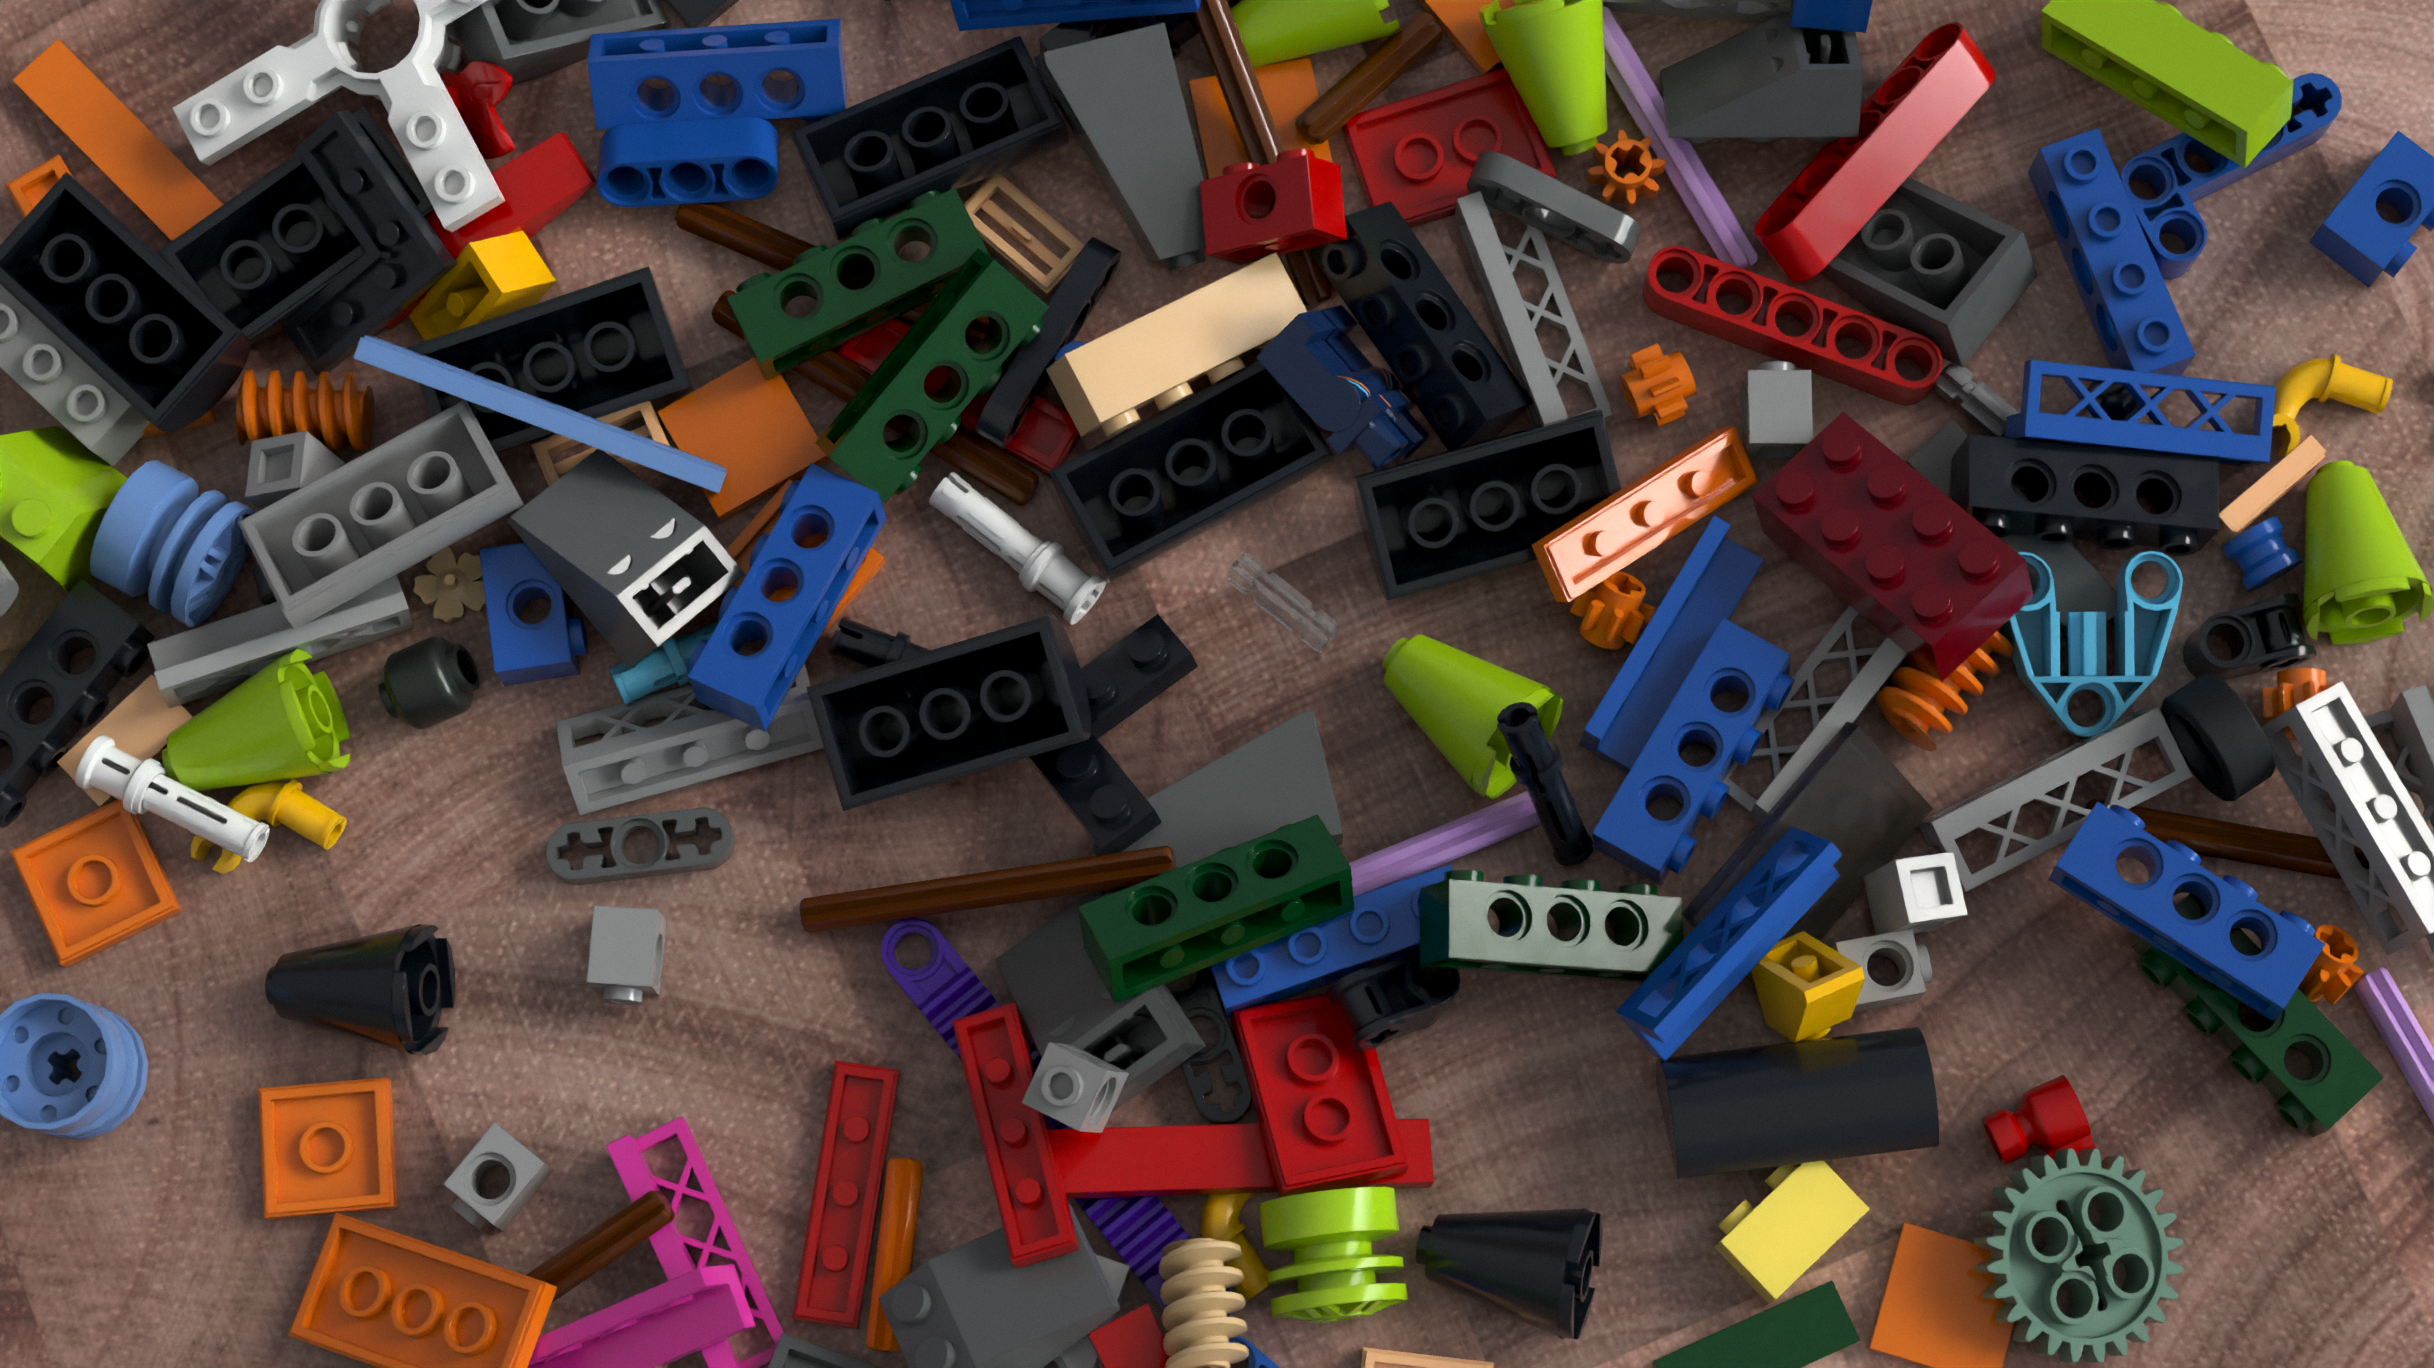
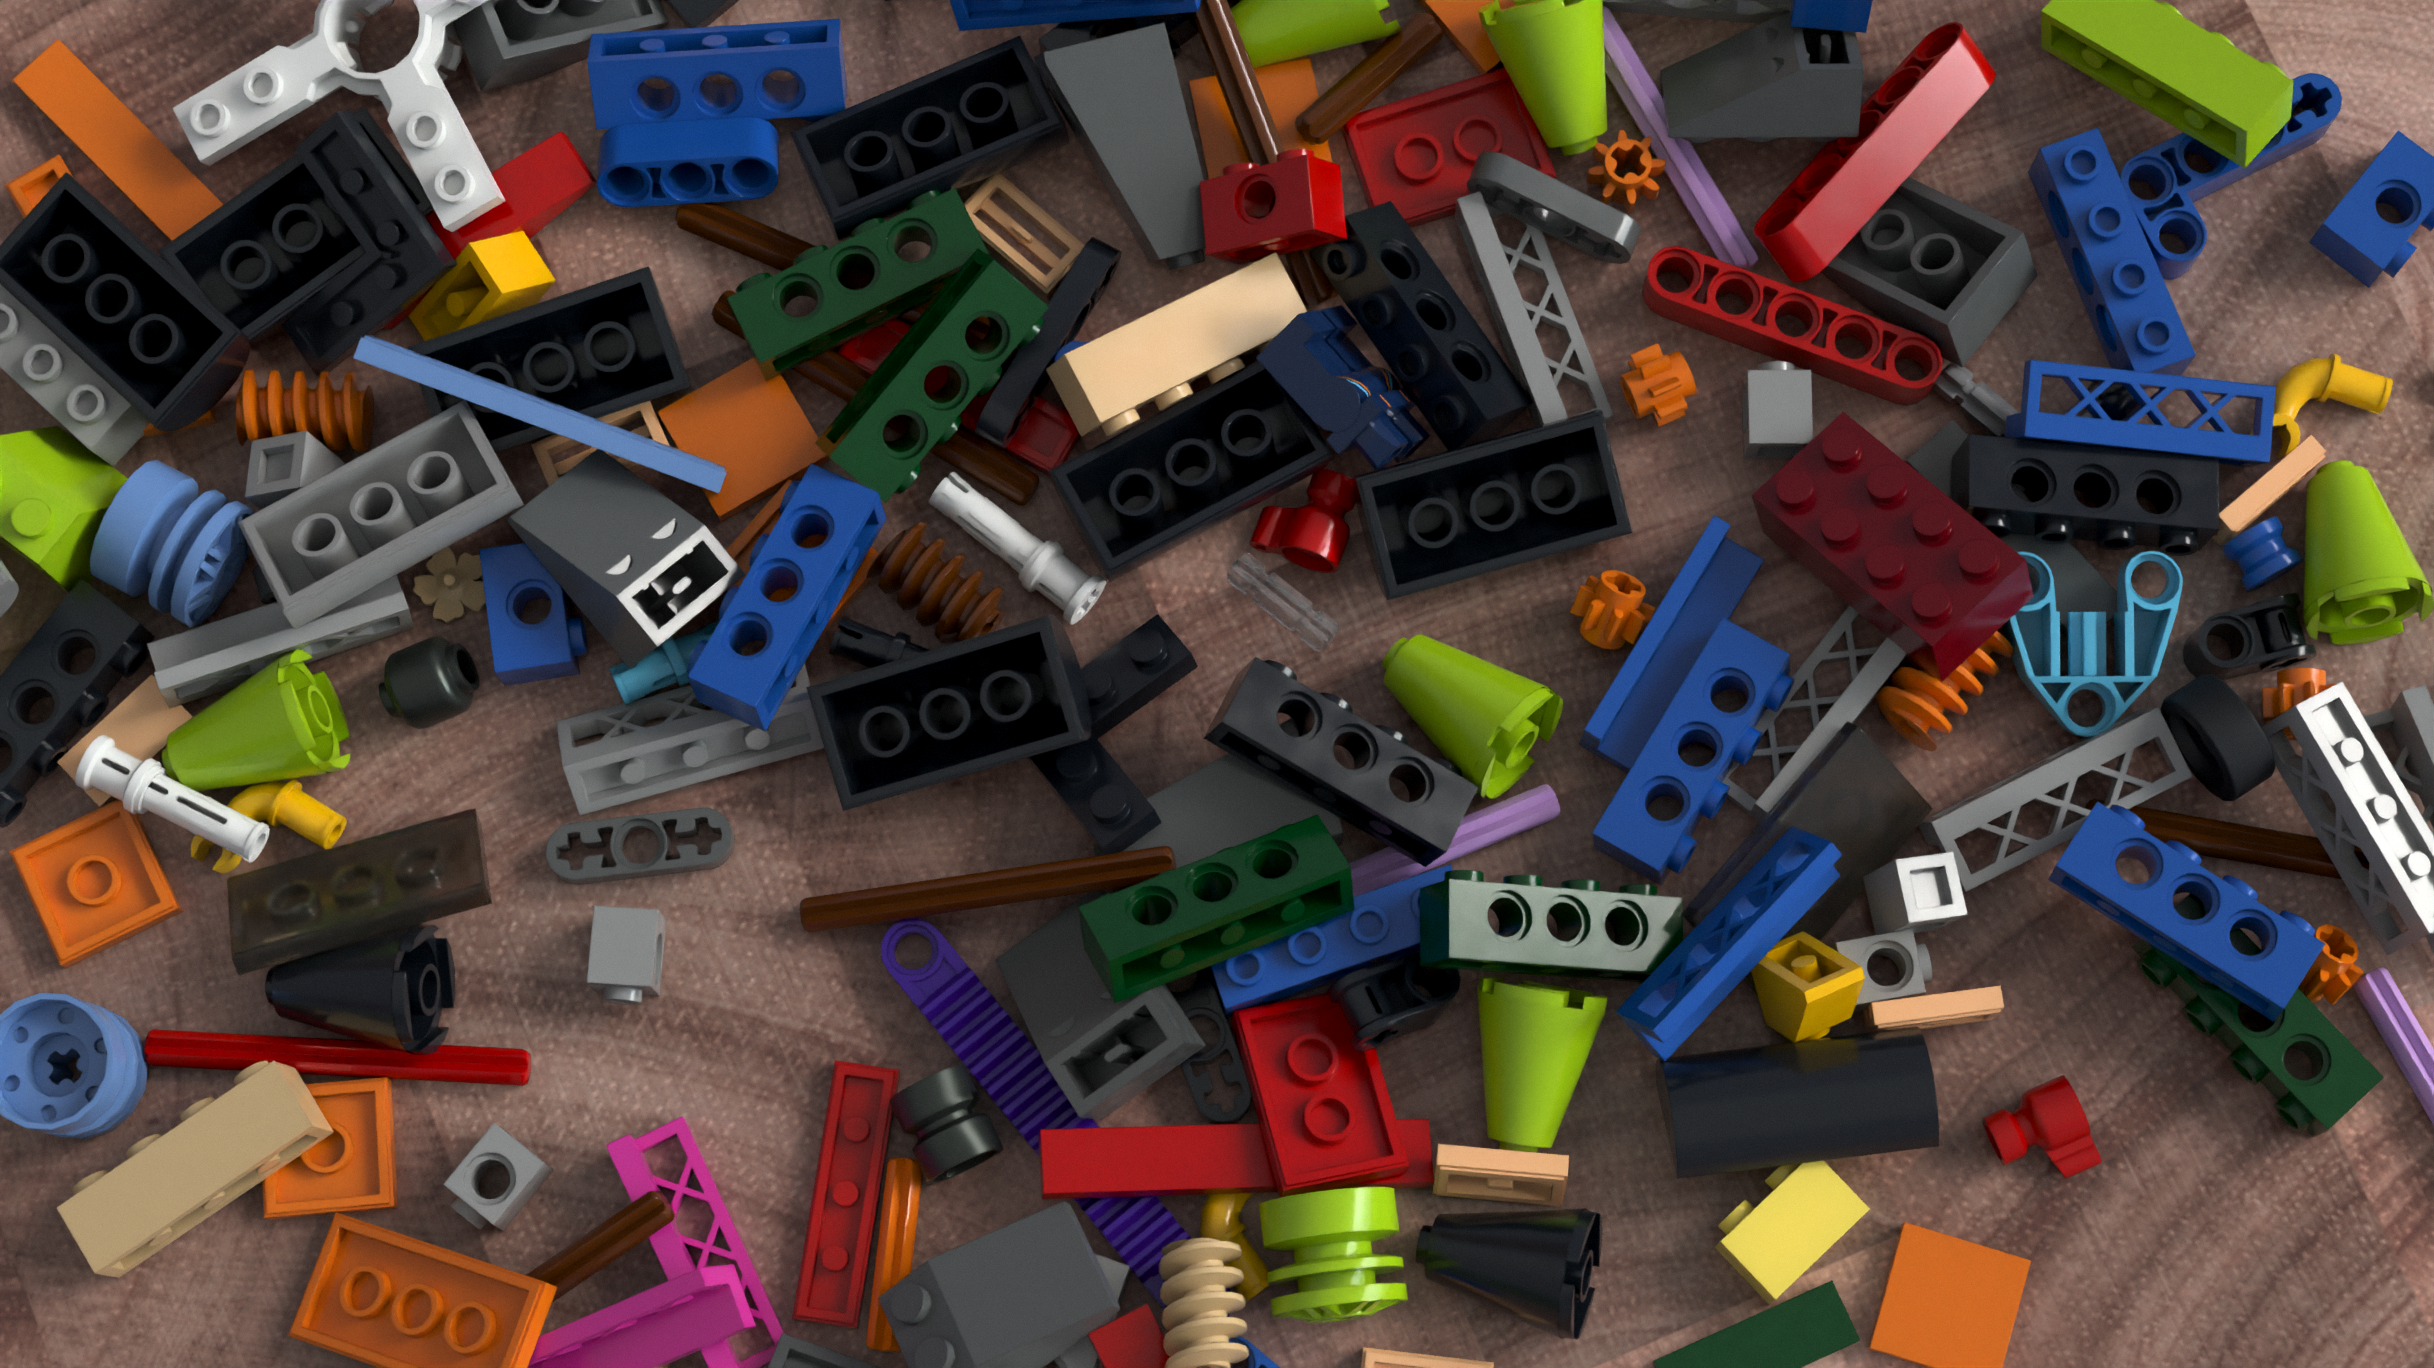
red plate [439,60,515,159] -> none
red tile [952,1002,1080,1269] -> none
light grey brick [1021,1042,1129,1133] -> none
black pin [1497,702,1594,866] -> none
orange tile [1532,426,1759,603] -> none
sand green gear [1974,1148,2184,1363] -> none
none -> tan brick [57,1061,334,1278]
none -> red axle [144,1029,531,1086]
none -> clear smoke tile [227,809,492,975]
none -> reddish brown piece [866,520,1005,643]
none -> pearl dark grey wheel [889,1065,1004,1185]
none -> black brick [1204,657,1478,867]
none -> red piece [1249,469,1356,573]
none -> light nougat tile [1433,1144,1569,1206]
none -> lime cone [1477,976,1608,1153]
none -> light nougat tile [1863,985,2004,1033]

